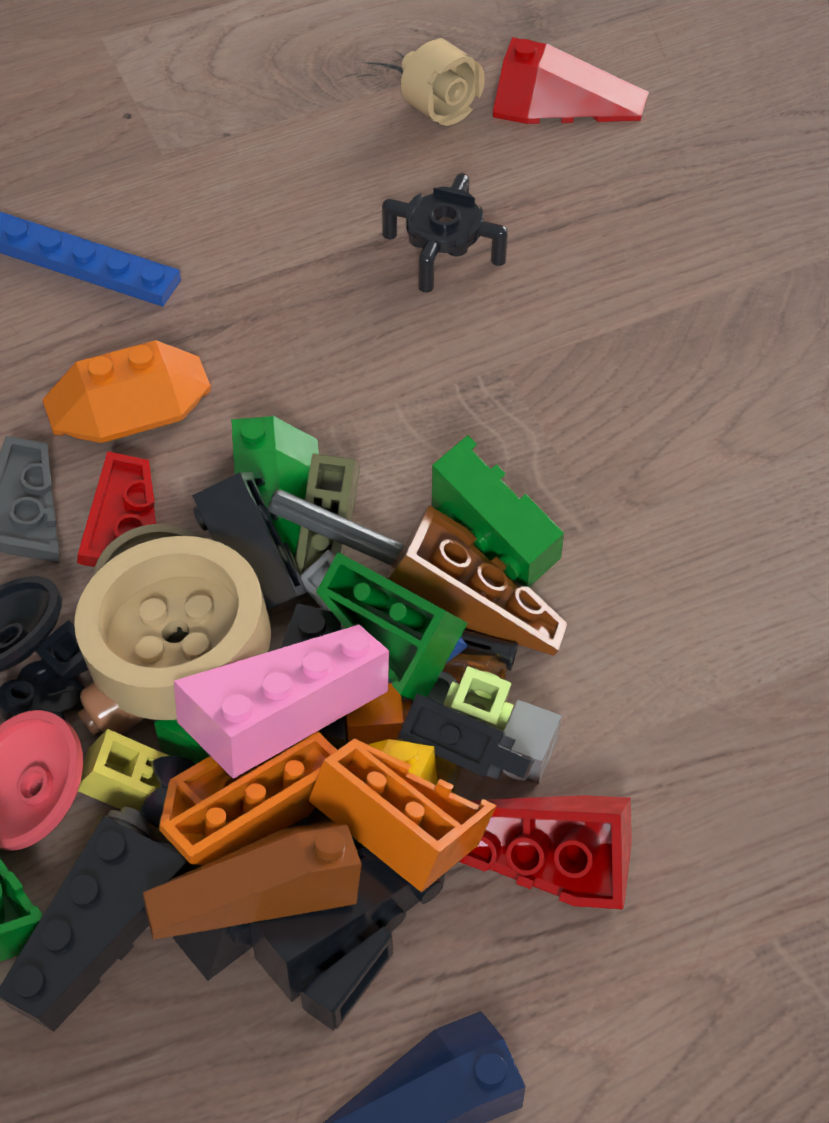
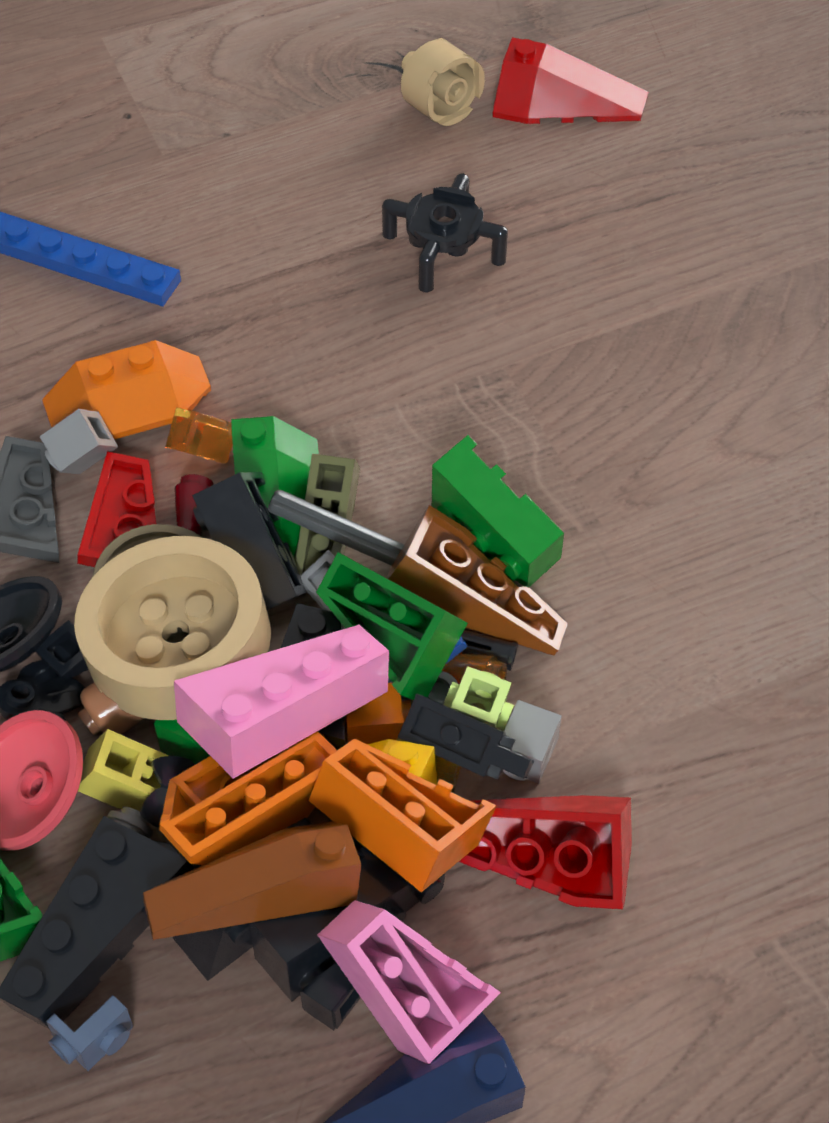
none -> light grey brick [40,409,118,474]
none -> sand blue bracket [46,996,133,1071]
none -> clear orange panel [165,407,233,464]
none -> dark red cone [174,474,214,536]
none -> bright pink wedge [317,900,501,1064]

